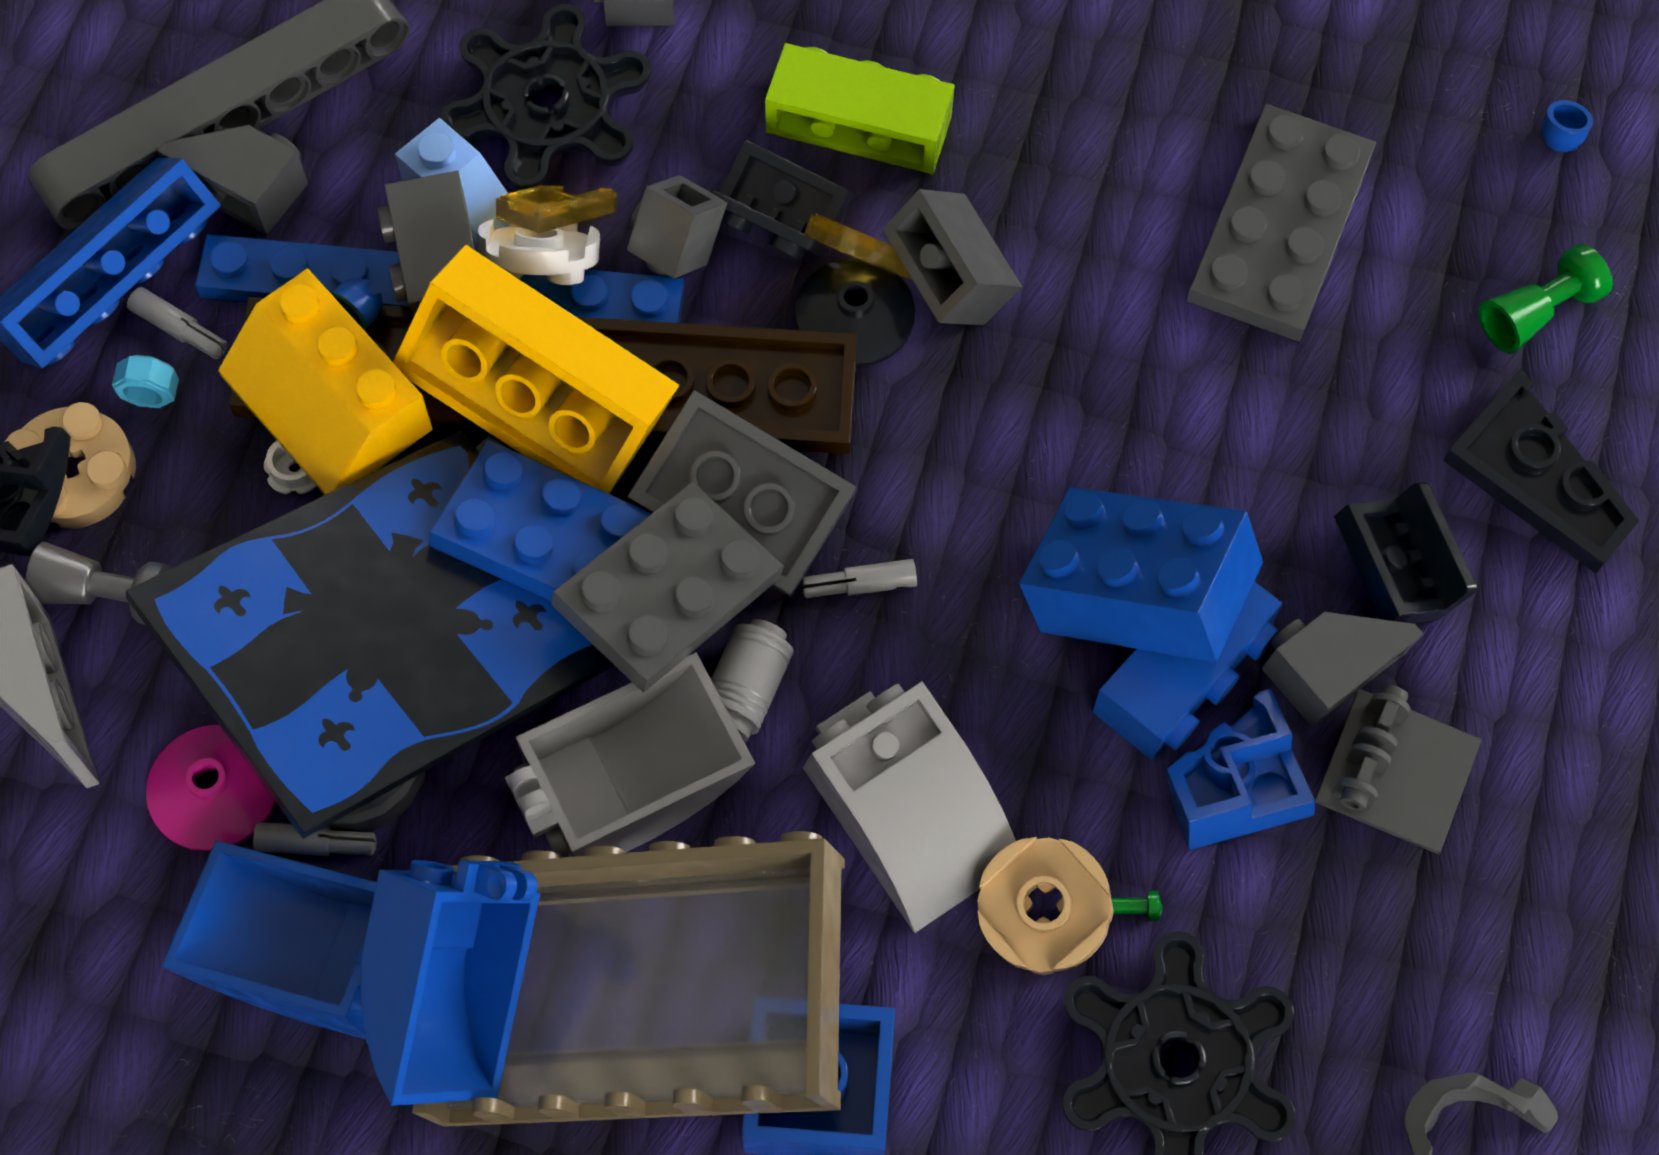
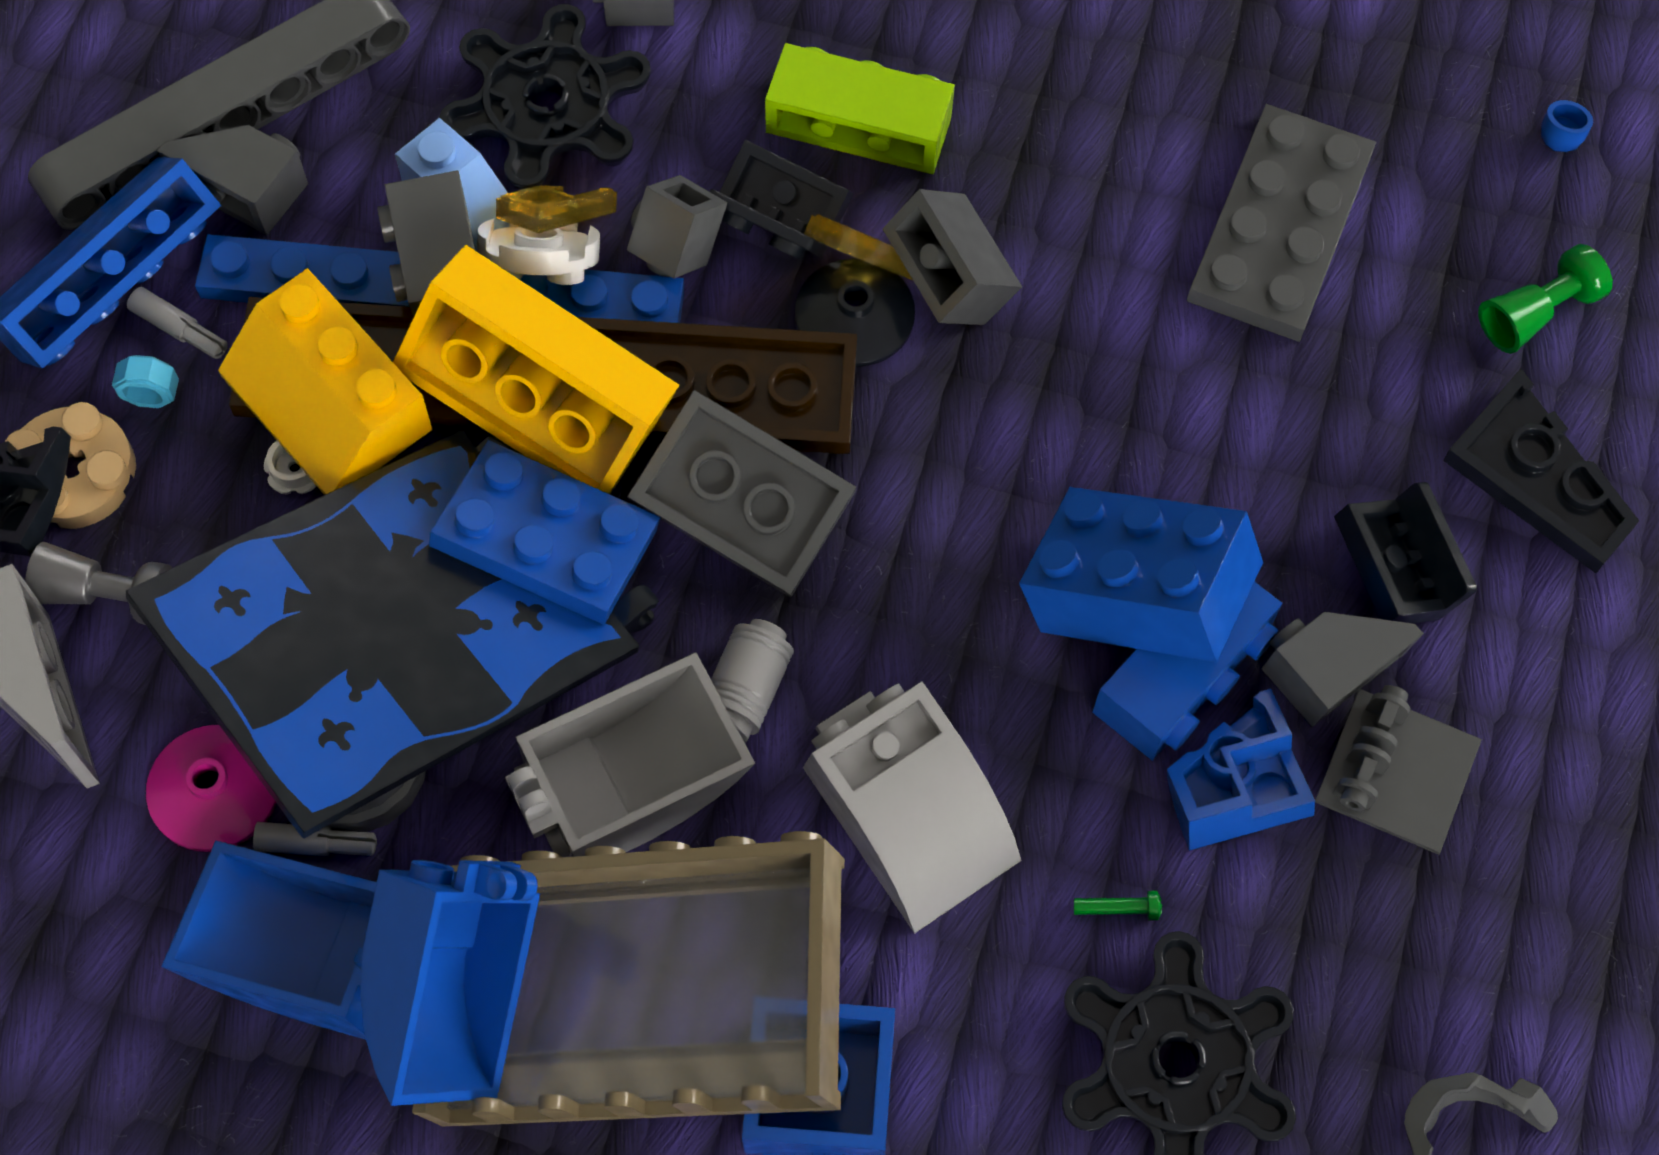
blue hinge [331,278,382,331] -> none
dark grey plate [551,481,784,693] -> none
light grey piece [802,558,917,598] -> none
tan plate [977,837,1114,975] -> none

